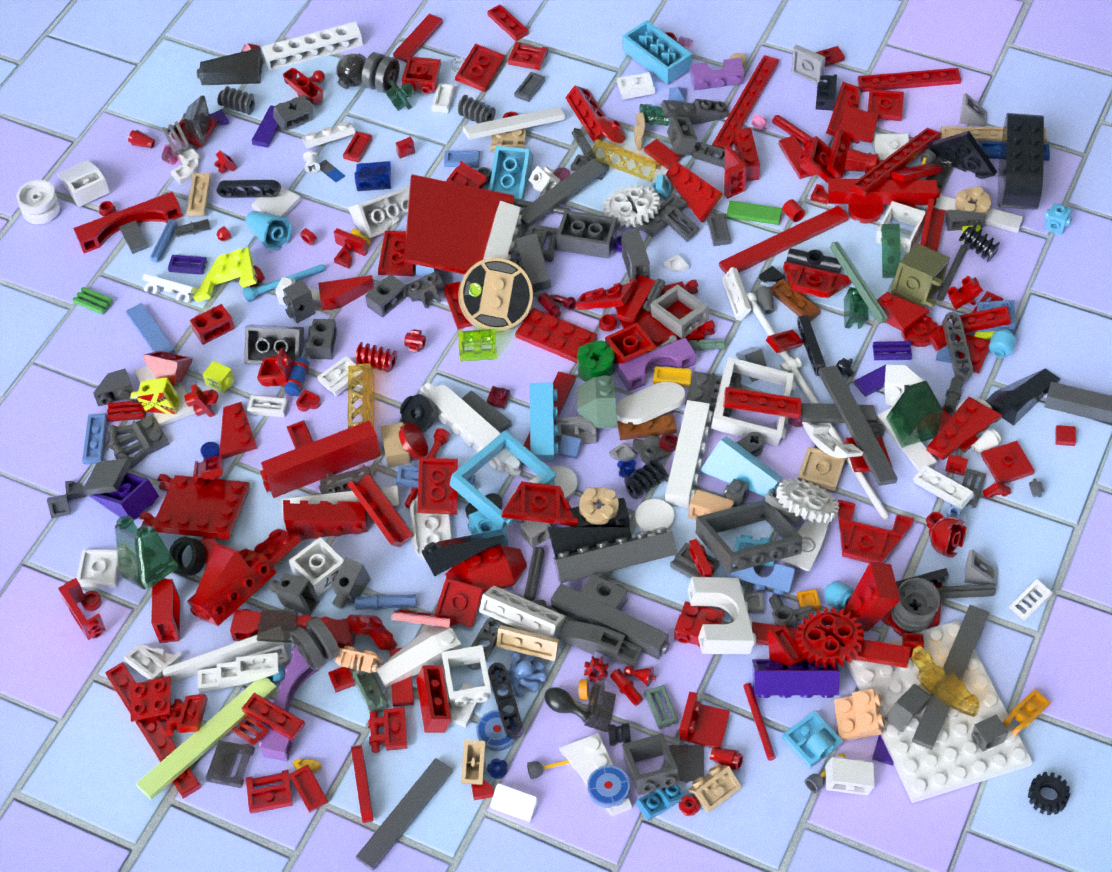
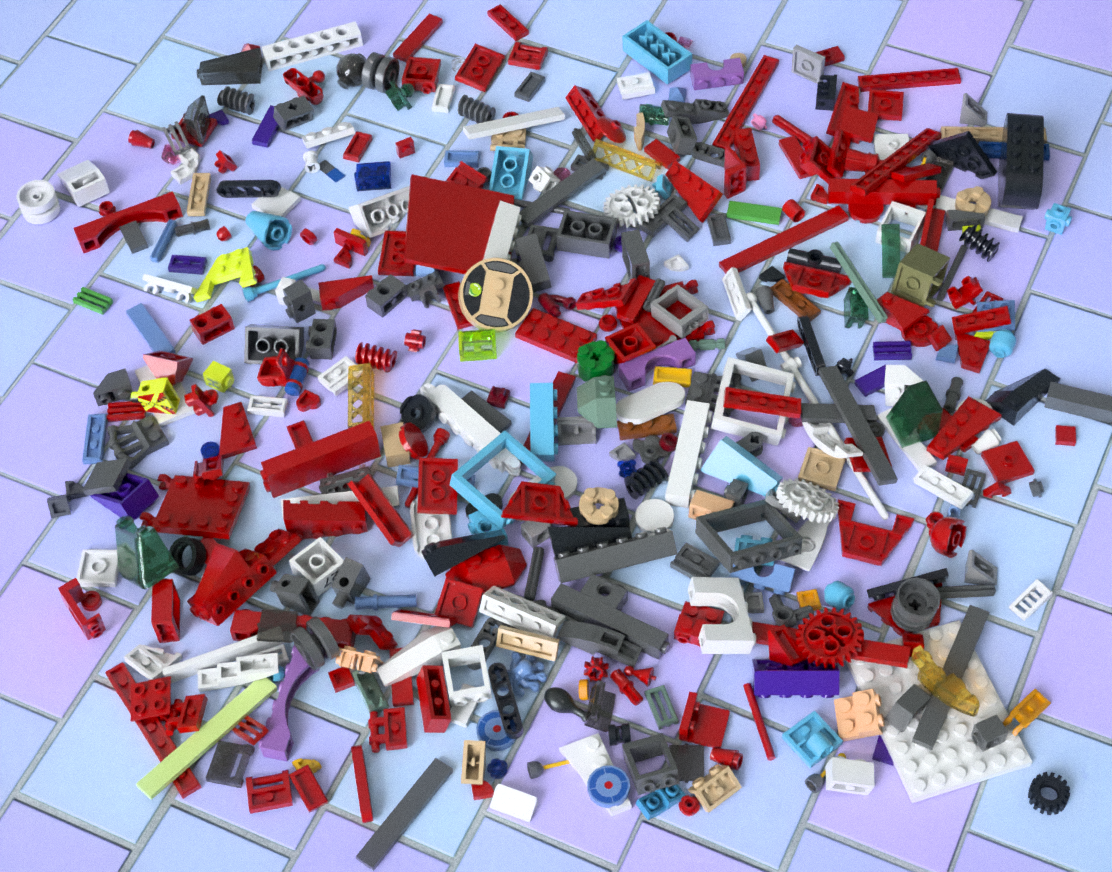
red tile [241,692,306,741] -> none
medium blue tile [558,435,581,459] -> none
red plate [689,538,714,577] -> none
red wedge [844,562,900,632] -> none
dark grey beam [942,312,973,382] -> none

